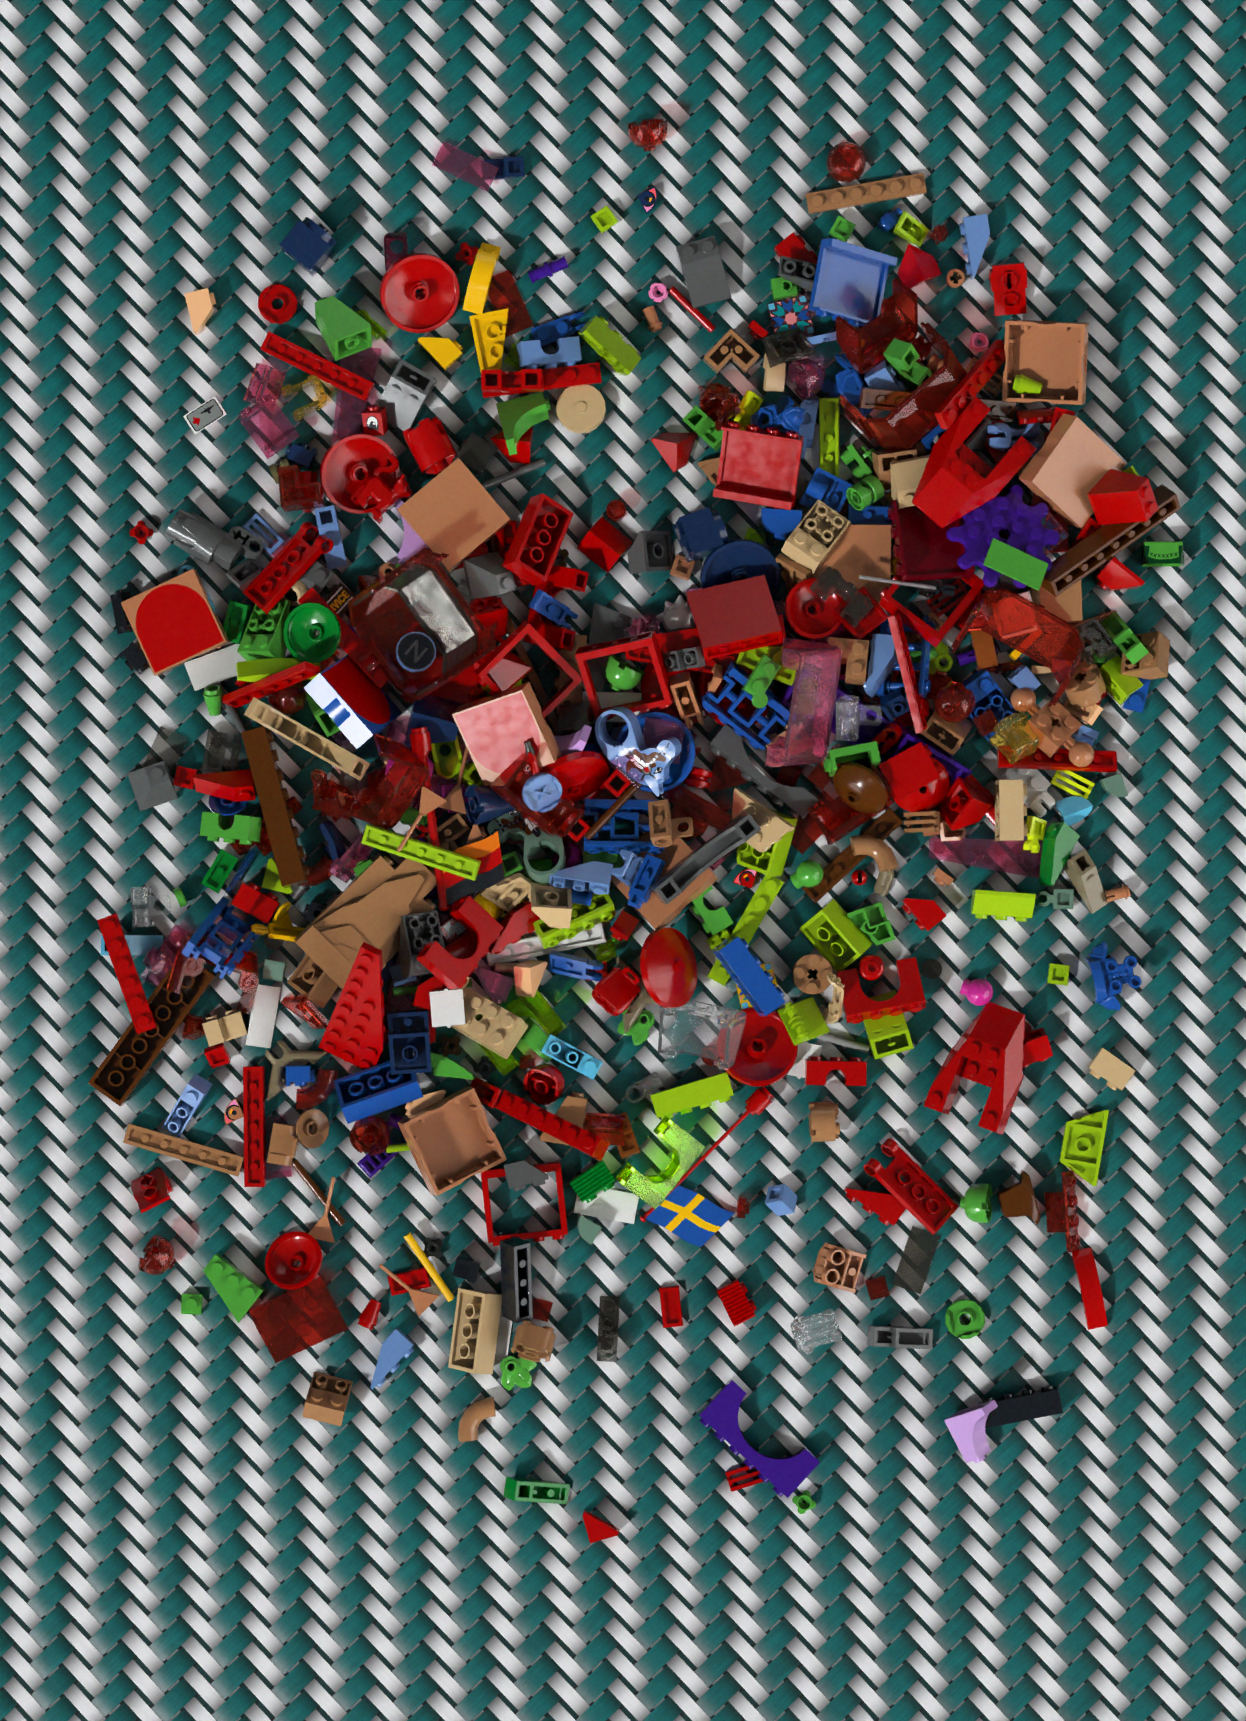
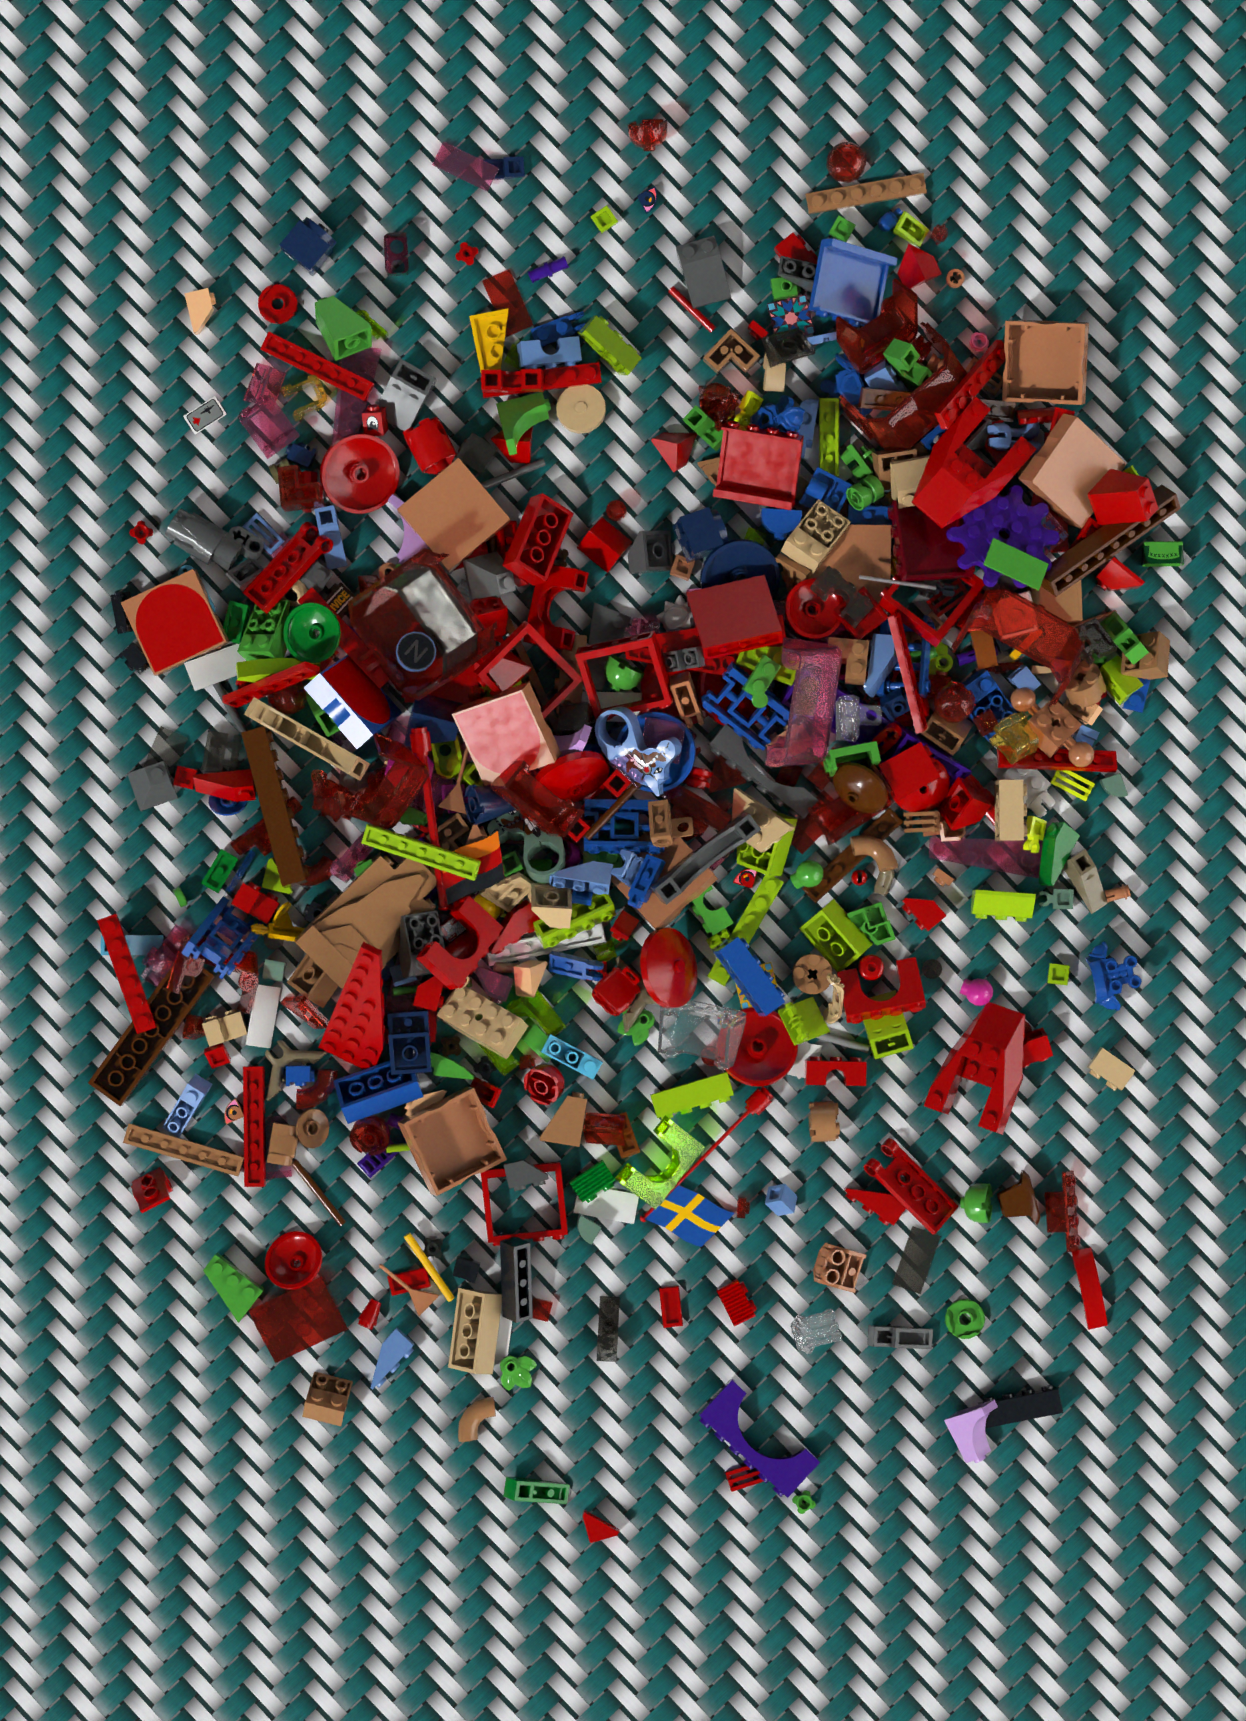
clear piece [130,886,171,928] -> none
clear red cylinder [138,1234,176,1275] -> none
bright green plate [181,1293,203,1315] -> none
bright green arch [200,812,263,845] -> none
bright green cone [203,685,223,716] -> none
nougat piece [308,1176,335,1243] -> none
dark blue slope [317,821,348,864] -> none
red animal [351,454,413,524] -> none
red dish [380,253,460,333] -> none
nougat piece [397,785,447,852] -> none
yellow slope [418,337,463,372] -> none
white piece [429,989,466,1028] -> none
yellow arch [463,242,501,315] -> none
red arch [495,1090,610,1161] -> none
medium nougat brick [511,1321,556,1362] -> none
medium blue tile [522,772,563,813] -> none
red piece [524,740,540,775] -> none
blue hinge [529,589,578,630] -> none
clear piece [624,1072,664,1103] -> none
nougat pin [642,306,663,333] -> none
bright pink plate [648,283,668,302] -> none
nougat tile [708,664,723,693] -> none
clear pink cylinder [789,358,826,400] -> none
clear red plate [865,1276,890,1301] -> none
medium blue slope [959,214,990,279] -> none
red piece [989,262,1027,316] -> none
lime cone [1012,374,1043,395] -> none
medium azure brick [1055,796,1093,826] -> none
lime wing [1059,1110,1109,1186] -> none

